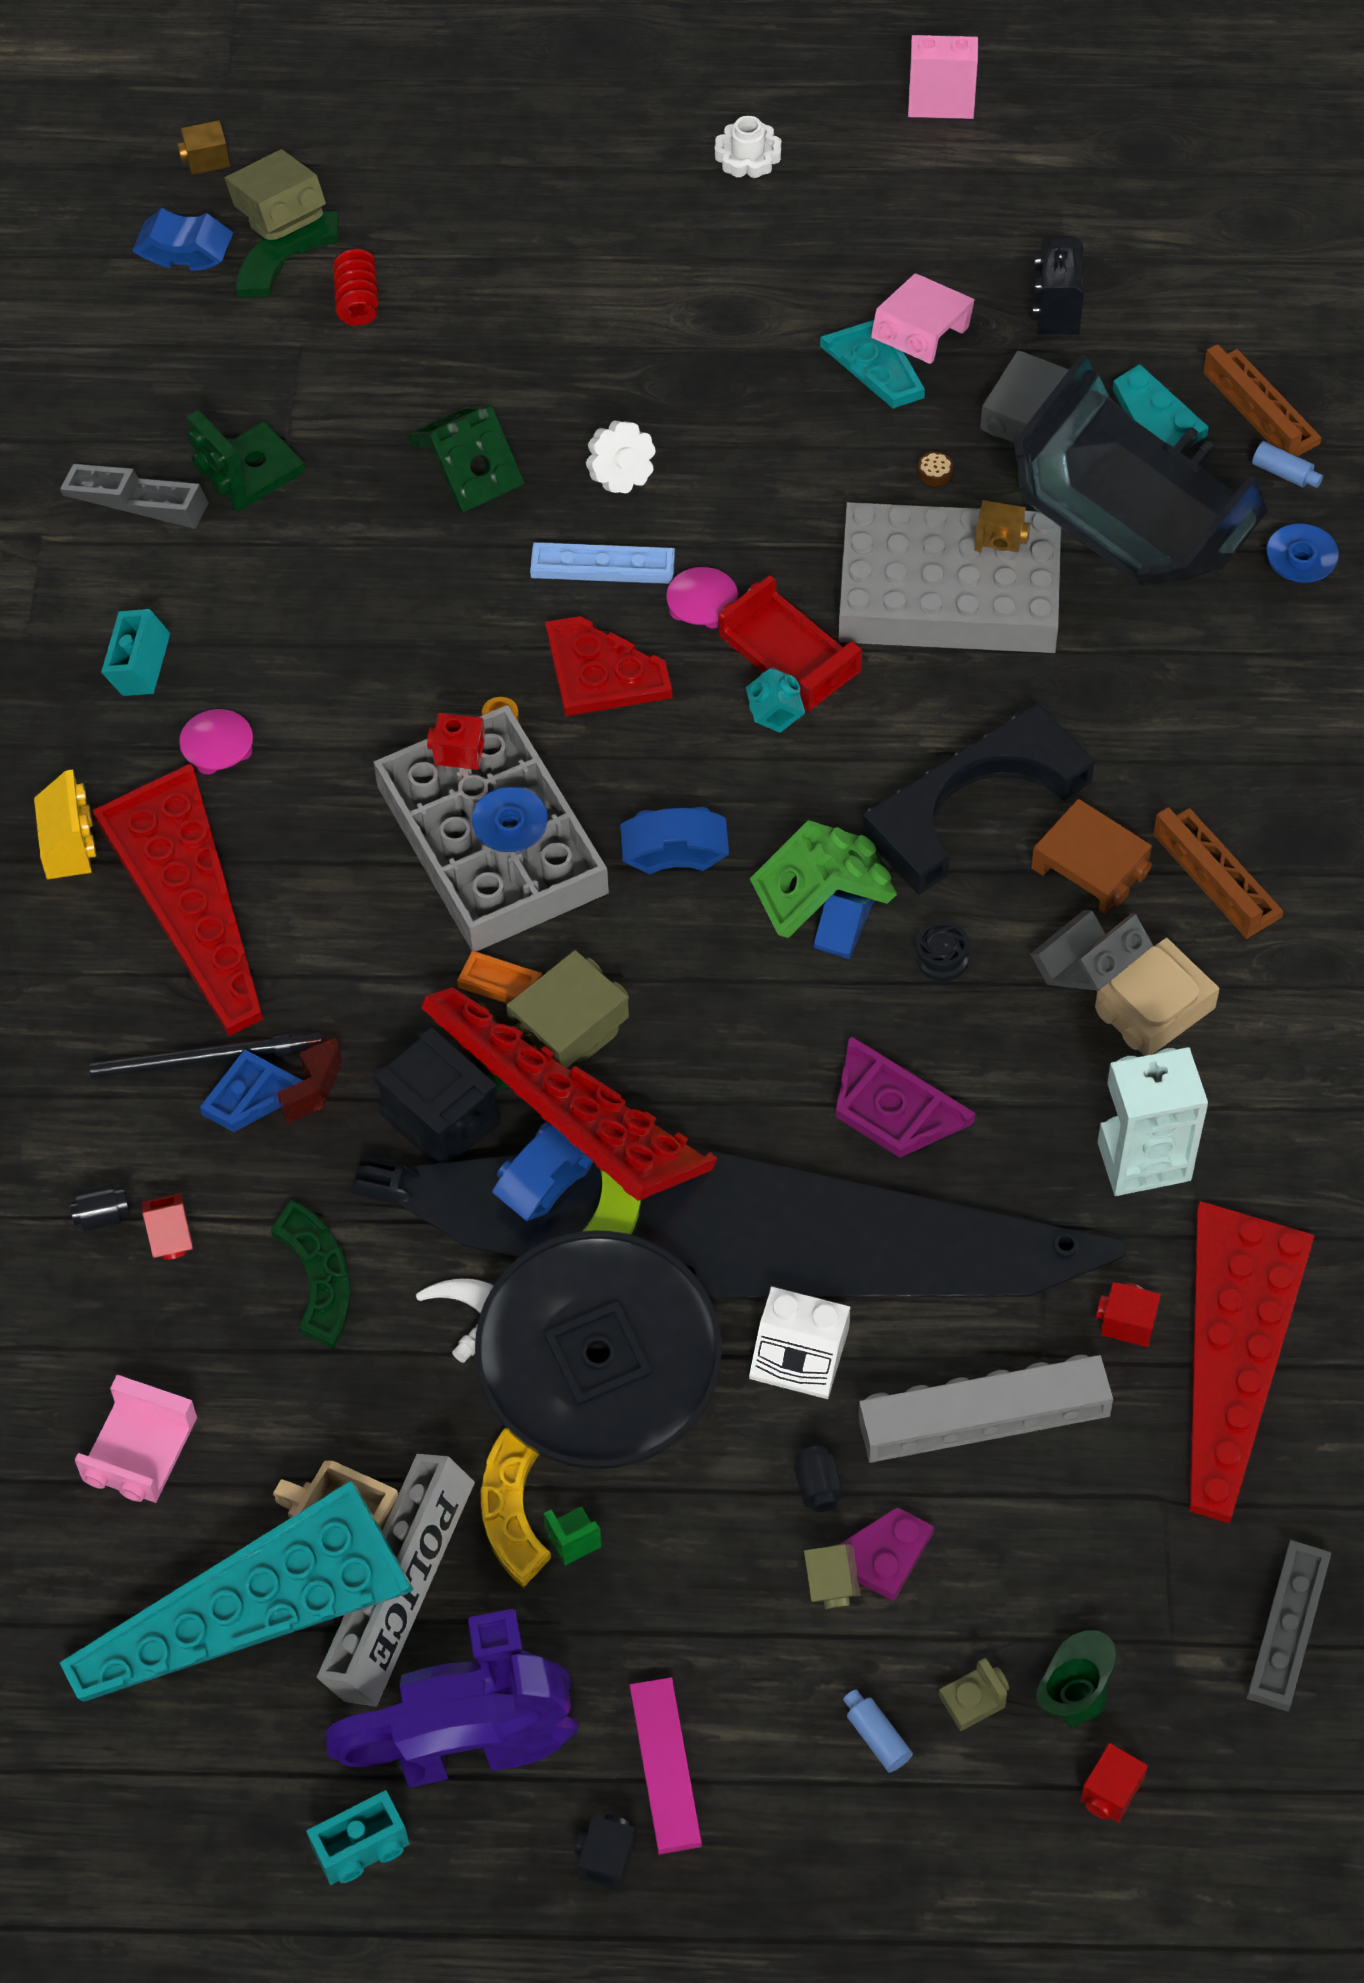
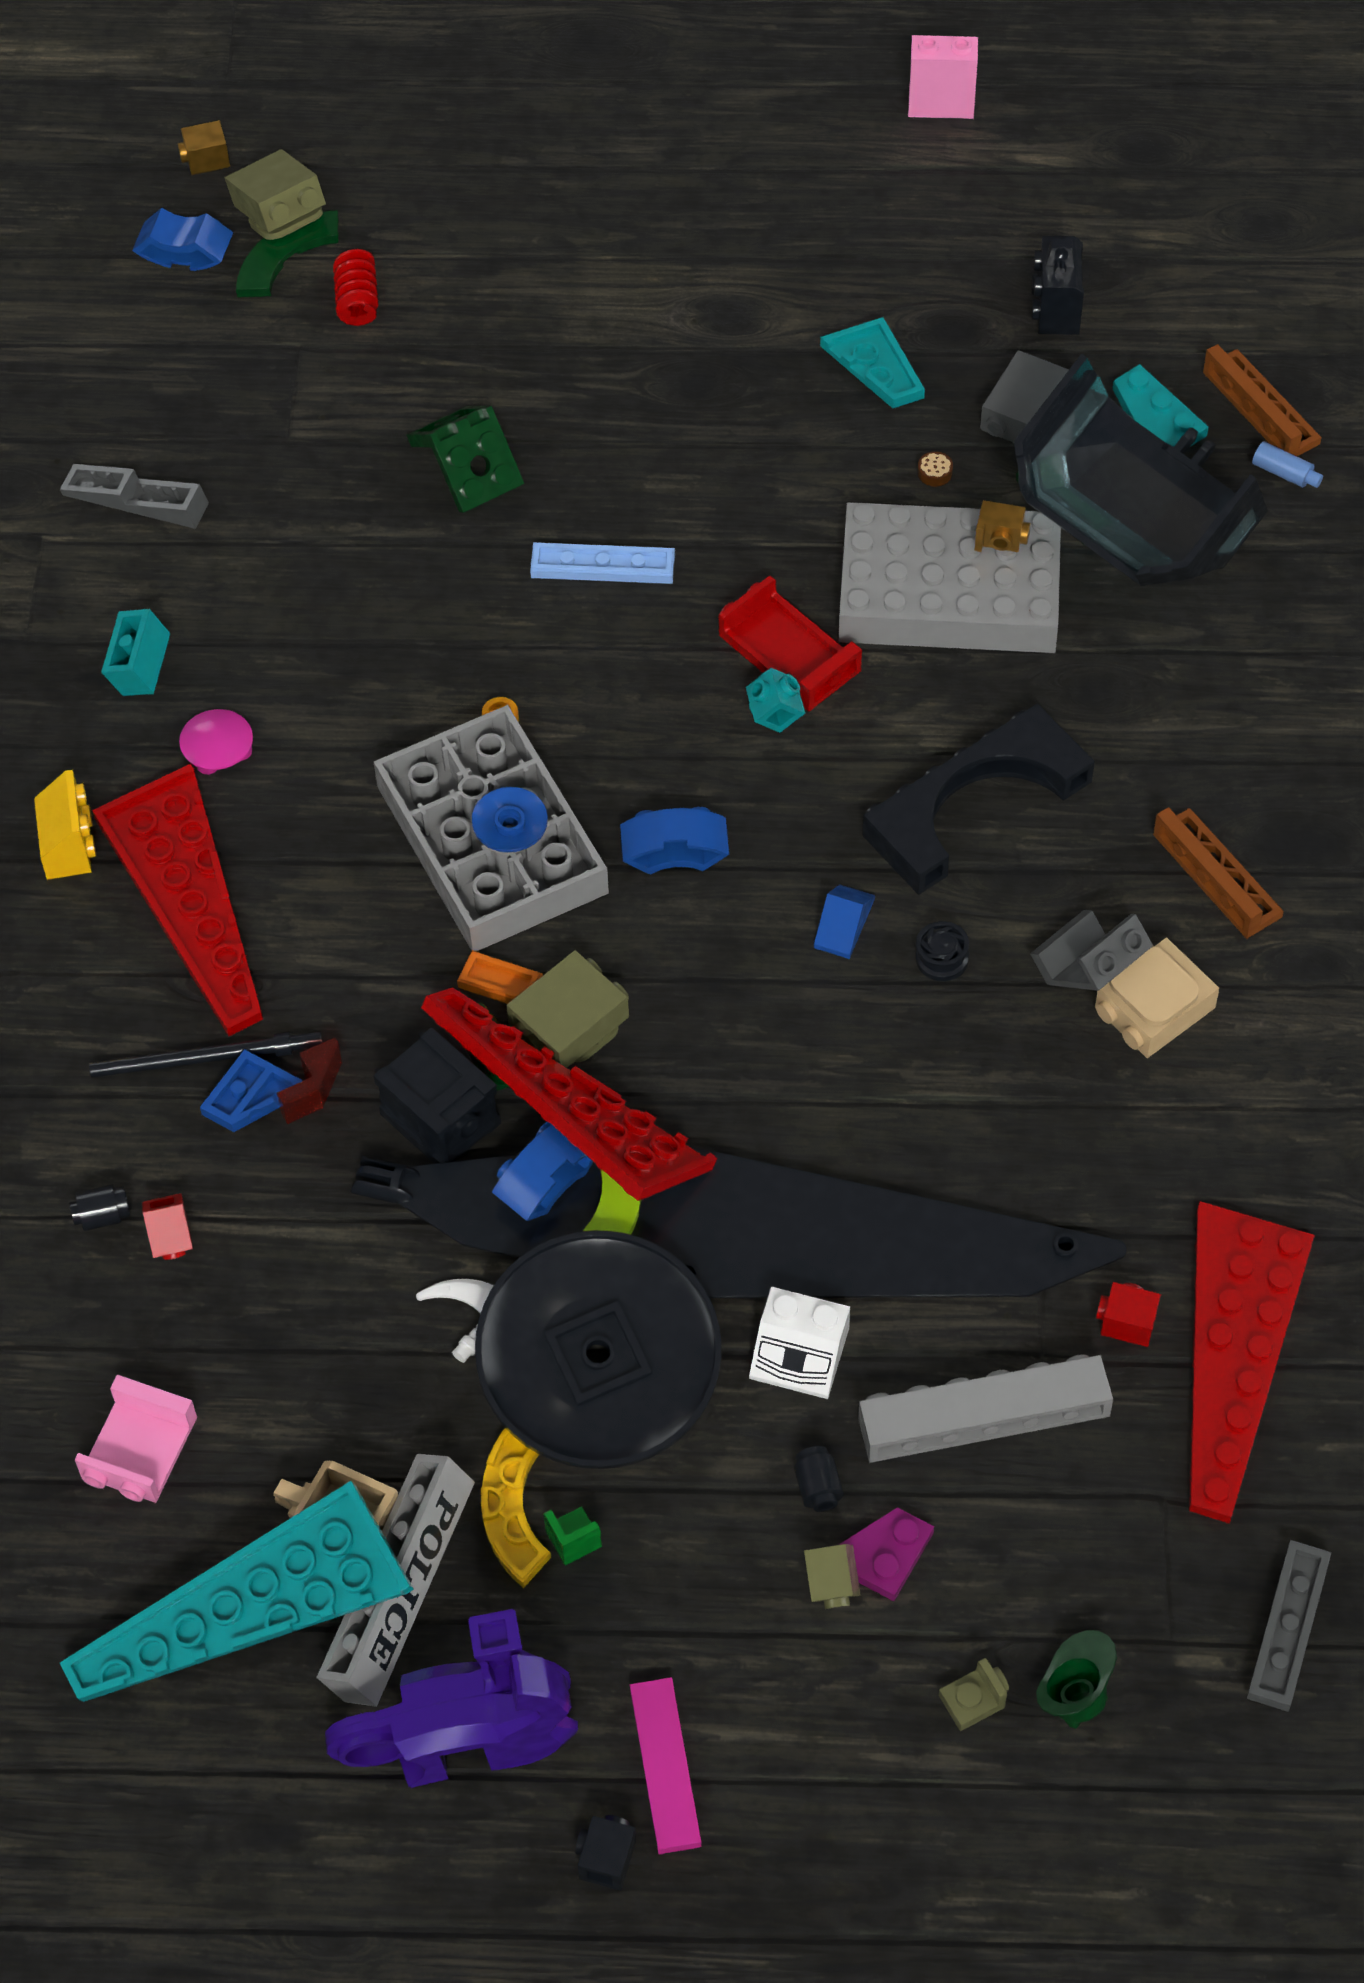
dark green bracket [186,409,305,513] -> none
dark green tile [270,1199,351,1350] -> none
teal brick [306,1790,410,1886] -> none
red brick [427,713,485,770] -> none
red plate [545,616,672,717] -> none
white plant [586,420,656,493] -> none
dark pink dish [666,567,738,628] -> none
white plant [715,116,781,178] -> none
bright green bracket [750,820,897,938] -> none
magenta wing [836,1037,976,1158] -> none
medium blue cylinder [843,1689,913,1773] -> none
bright pink panel [871,273,975,364] -> none
dark orange panel [1031,799,1152,914] -> none
red brick [1081,1743,1148,1823] -> none
light aqua plate [1098,1047,1208,1196] -> none
blue dish [1266,524,1339,583] -> none

